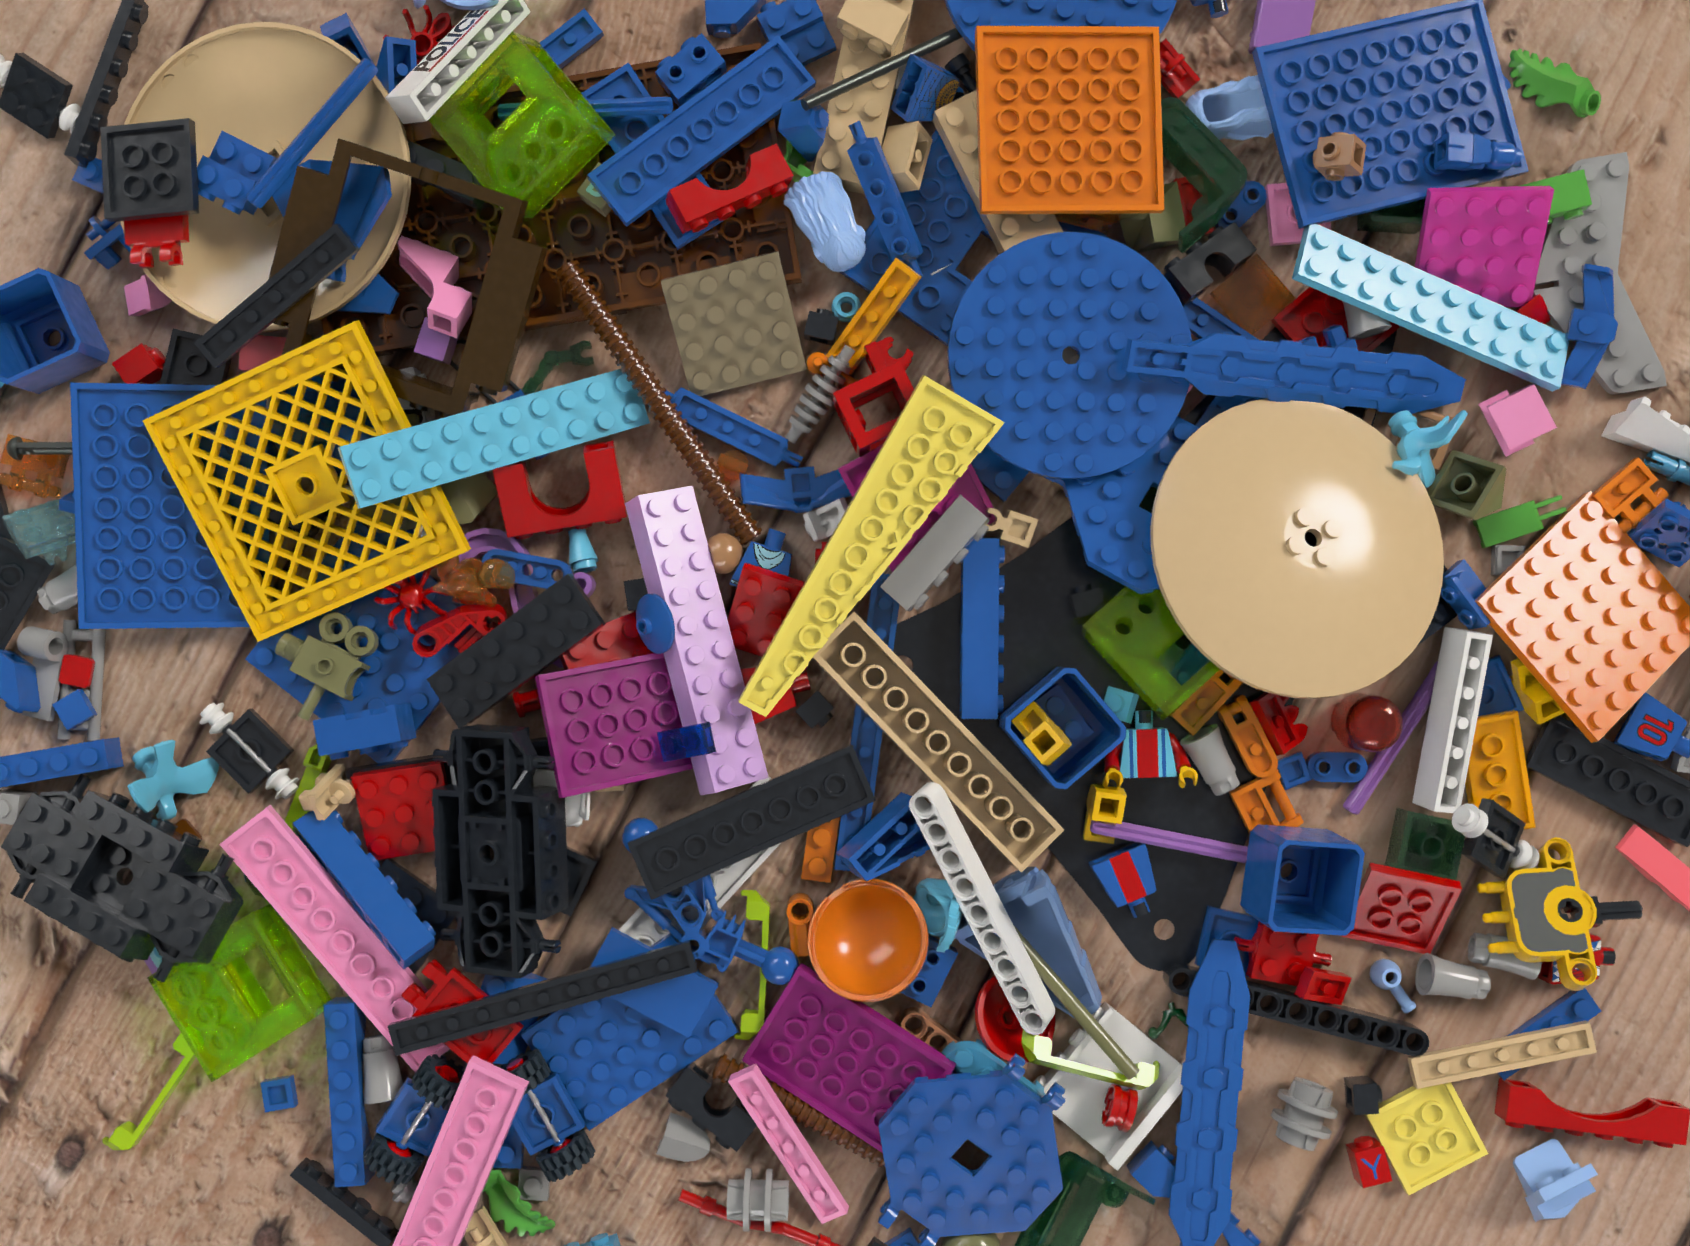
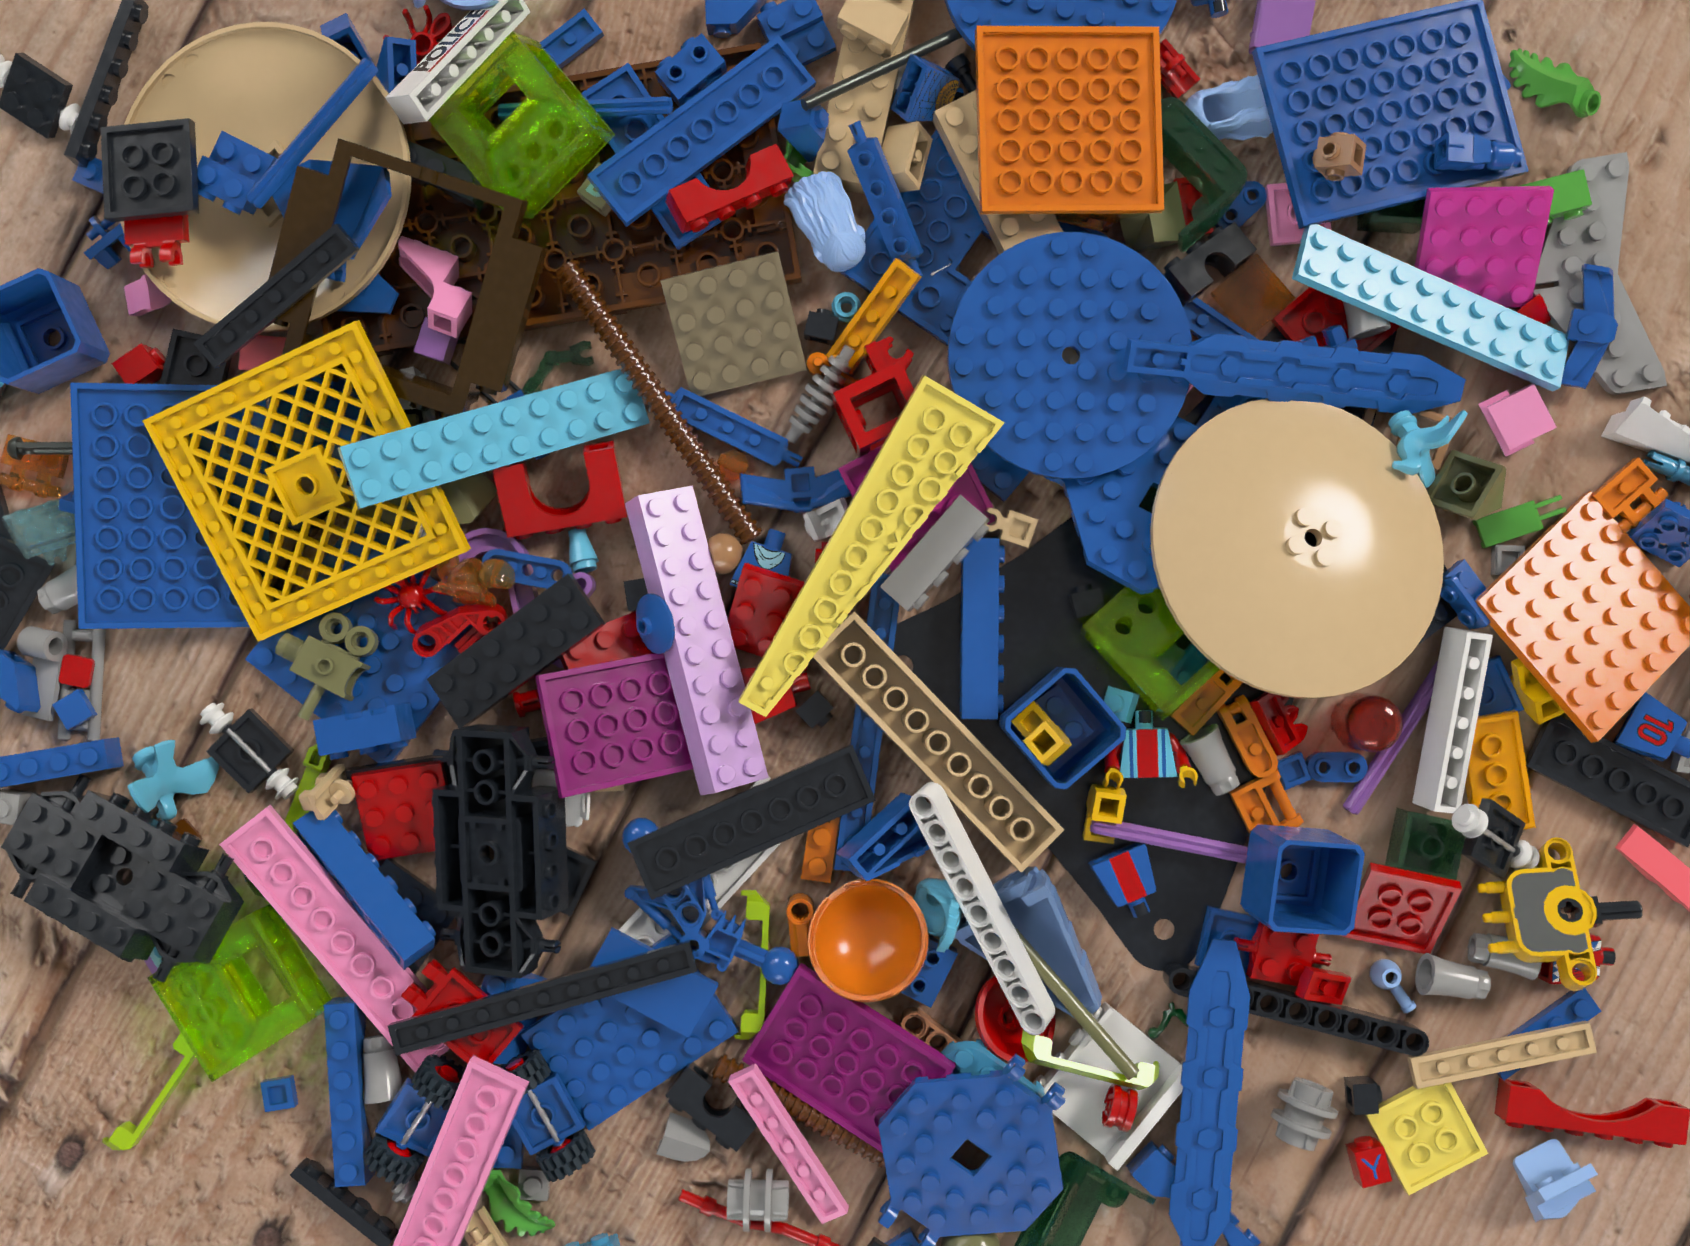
clear blue plate [657,721,716,762] -> none

